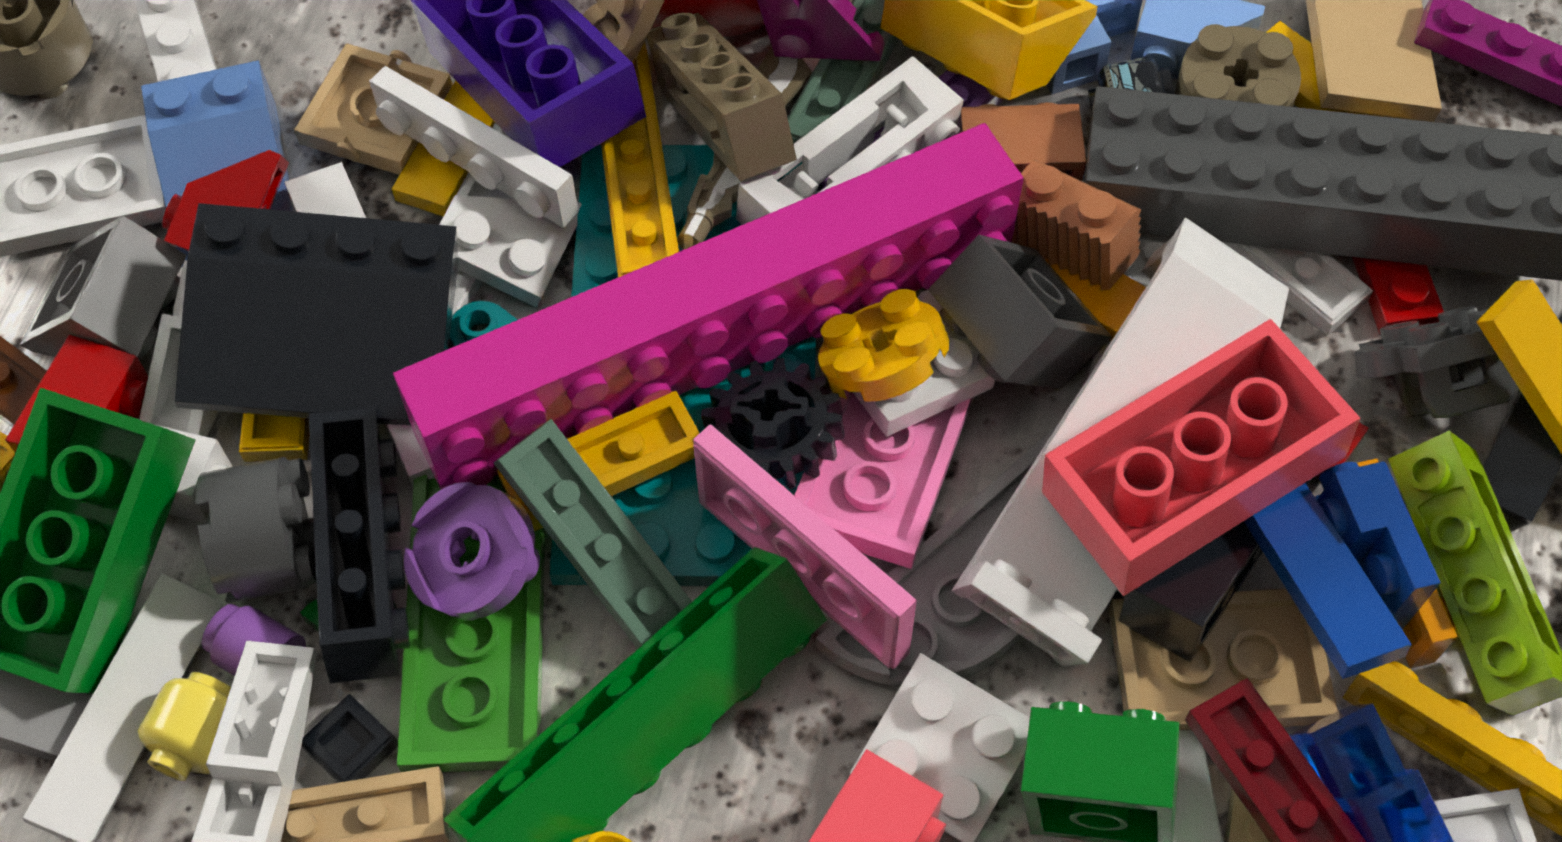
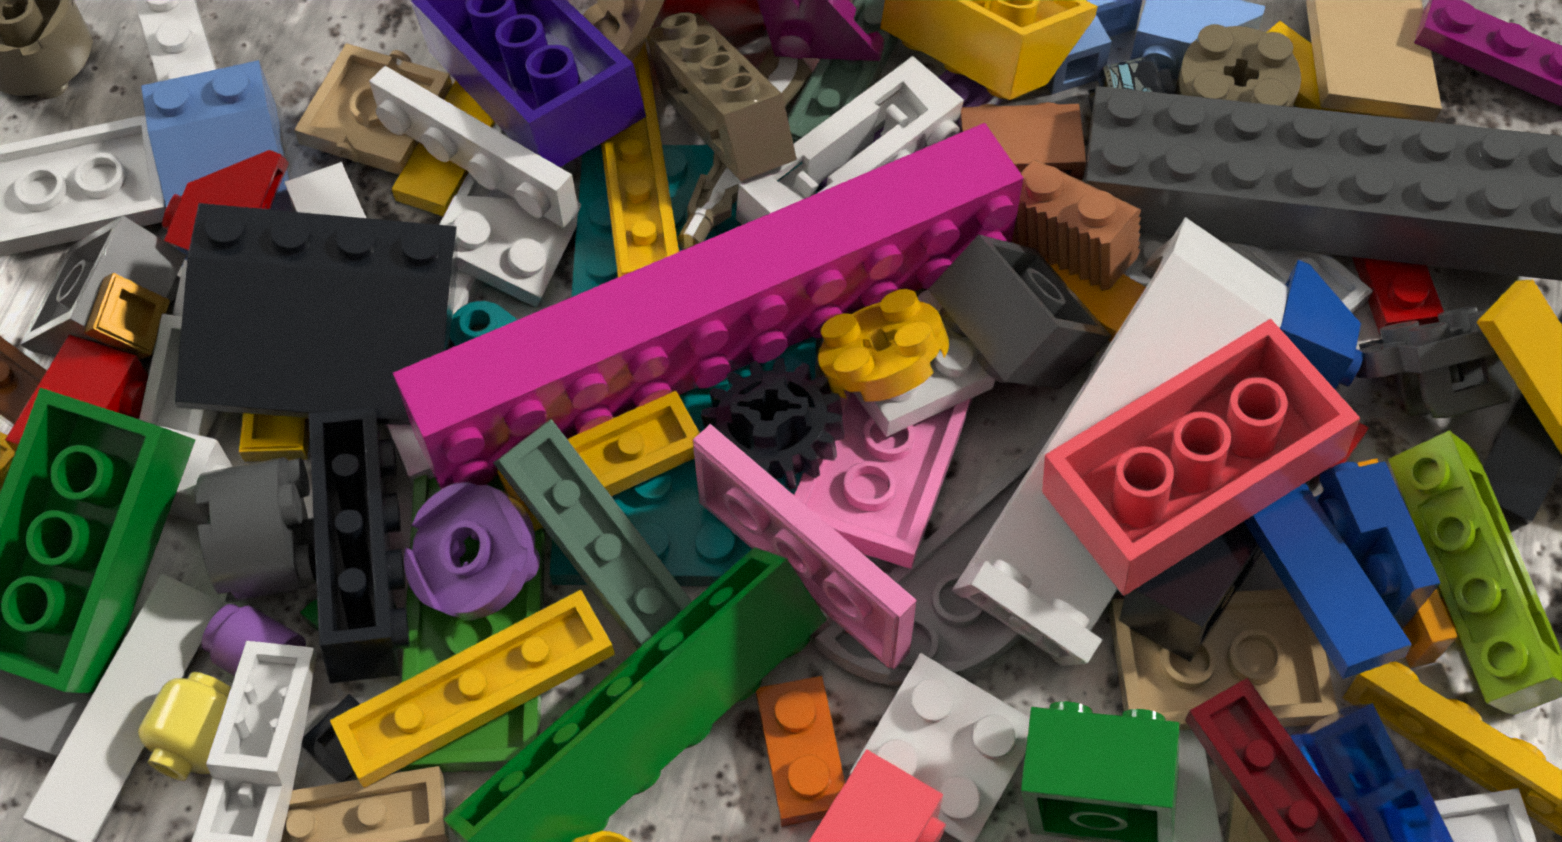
none -> pearl gold tile [84,273,170,360]
none -> yellow plate [330,590,615,788]
none -> orange plate [756,676,845,827]
none -> blue slope [1280,260,1364,390]

